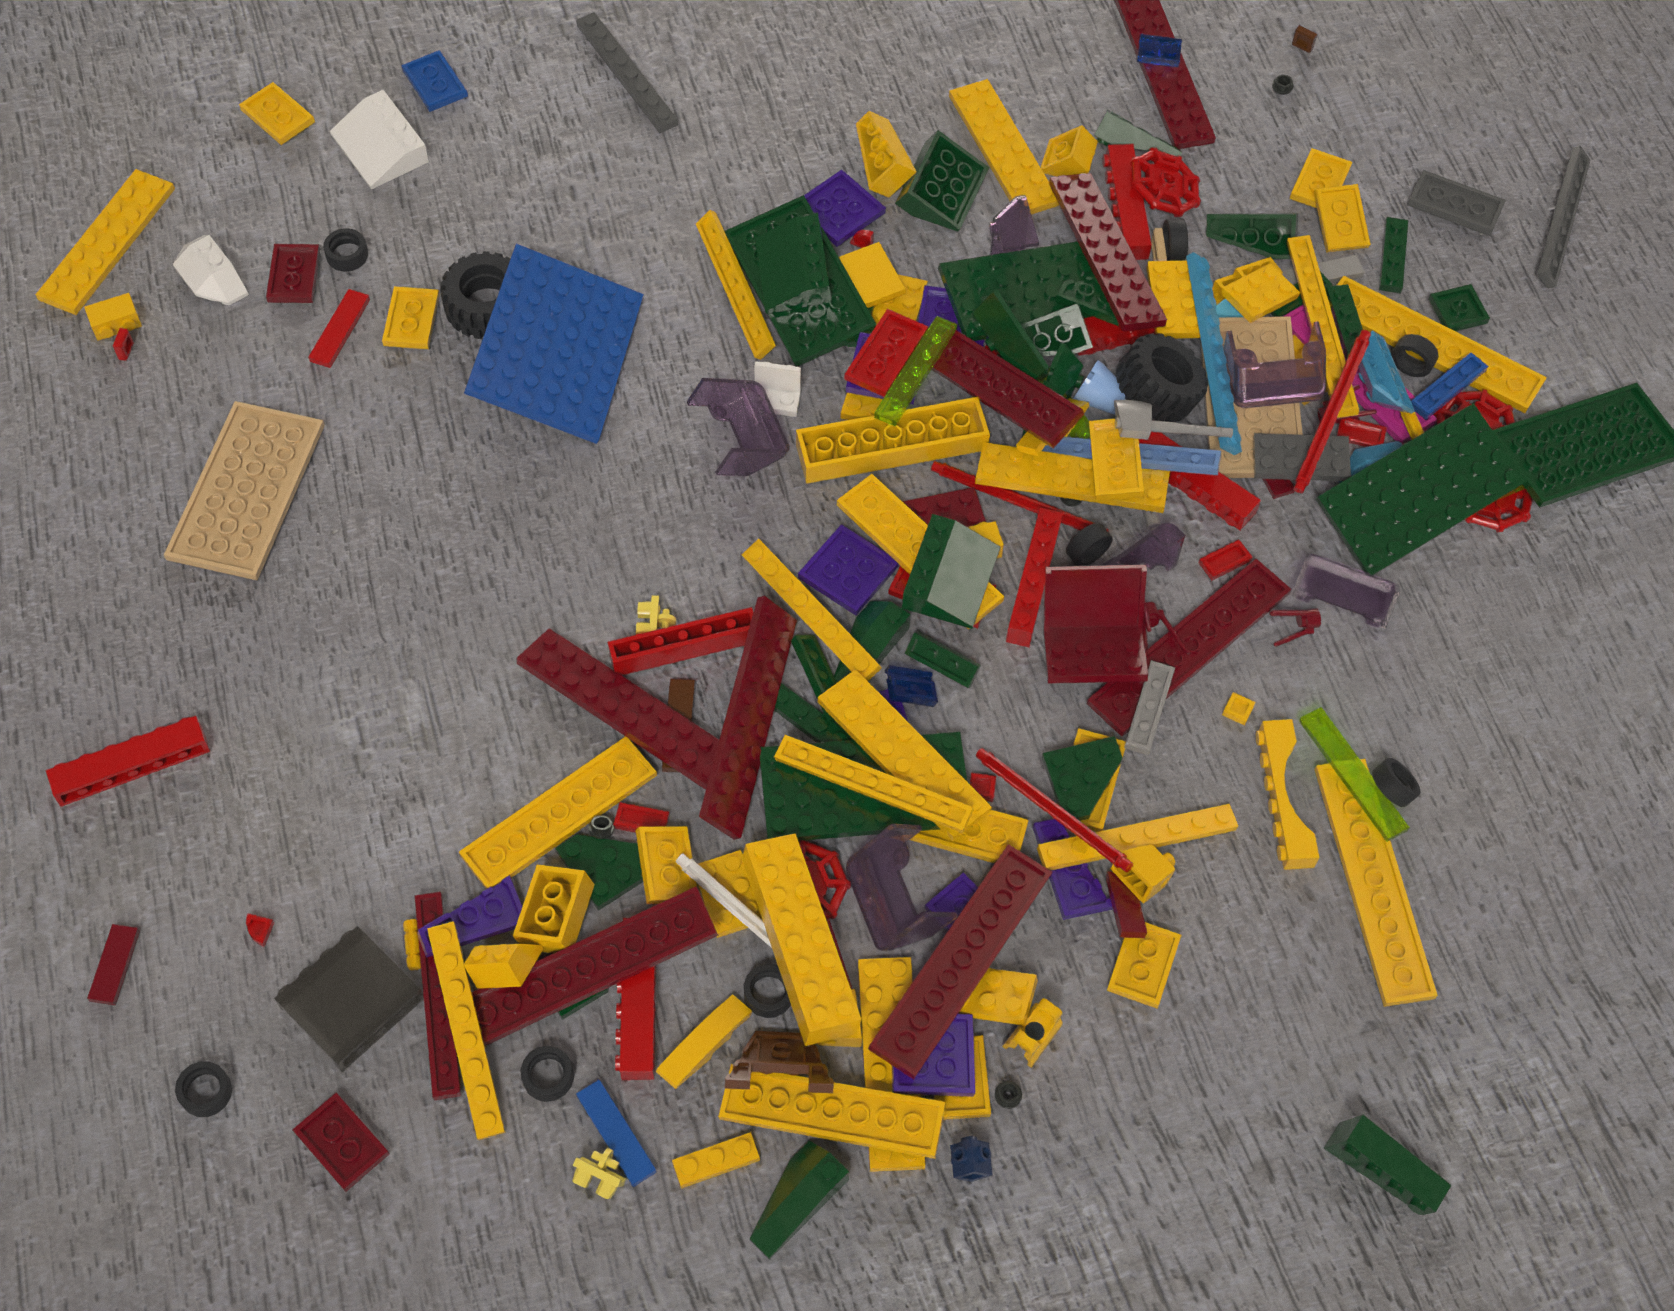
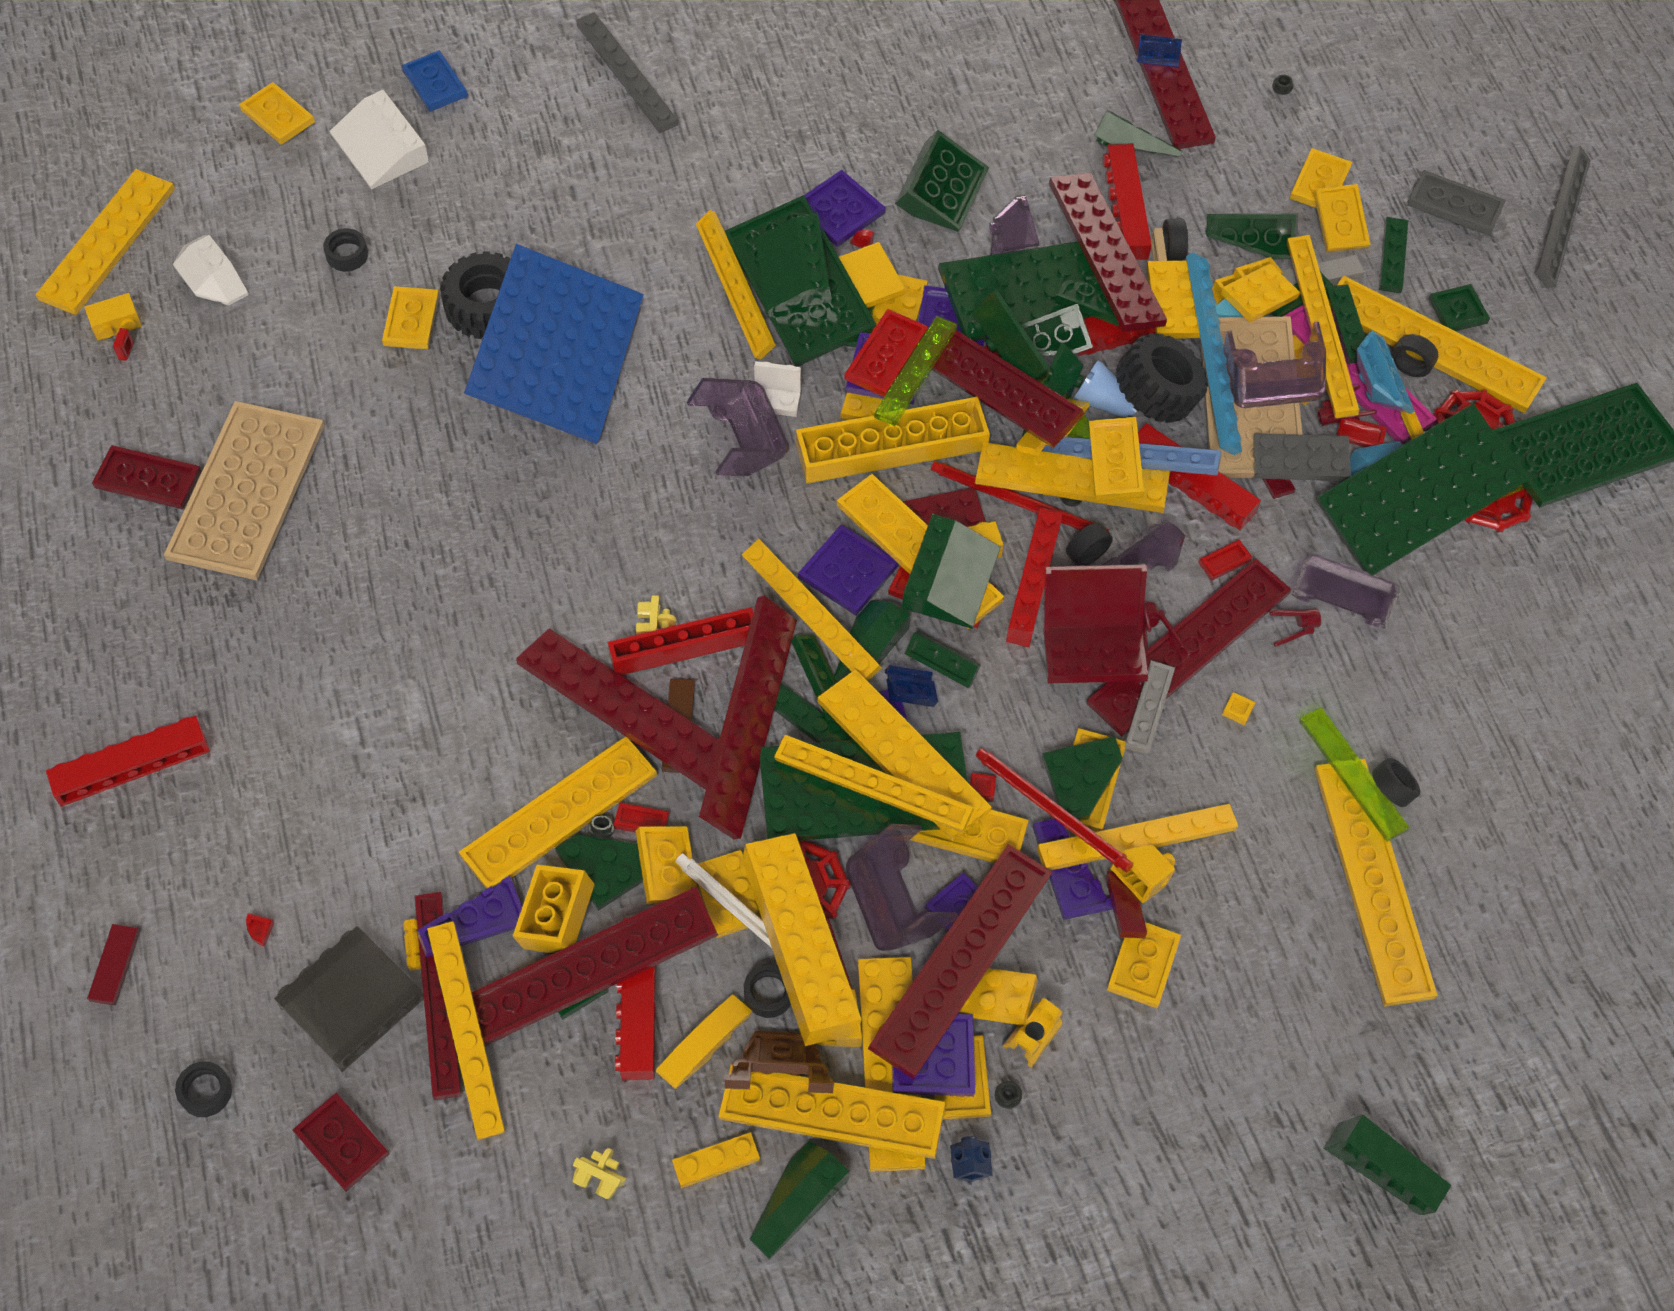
dark red plate [266,244,320,303] -> none
red tile [308,289,370,368] -> none
yellow slope [463,944,543,988] -> none
black tyre [520,1046,574,1102] -> none
blue tile [576,1080,657,1187] -> none
yellow wedge [856,111,917,198] -> none
yellow plate [949,79,1059,218] -> none
yellow slope [1041,125,1098,176] -> none
light grey piece [1114,400,1233,440] -> none
red plate [1131,148,1201,217] -> none
yellow arch [1256,719,1320,870] -> none
reddish brown tile [1292,25,1317,53] -> none
red piece [1293,330,1371,494] -> none
blue tile [1411,353,1488,420] -> none
none -> dark red plate [92,445,202,509]

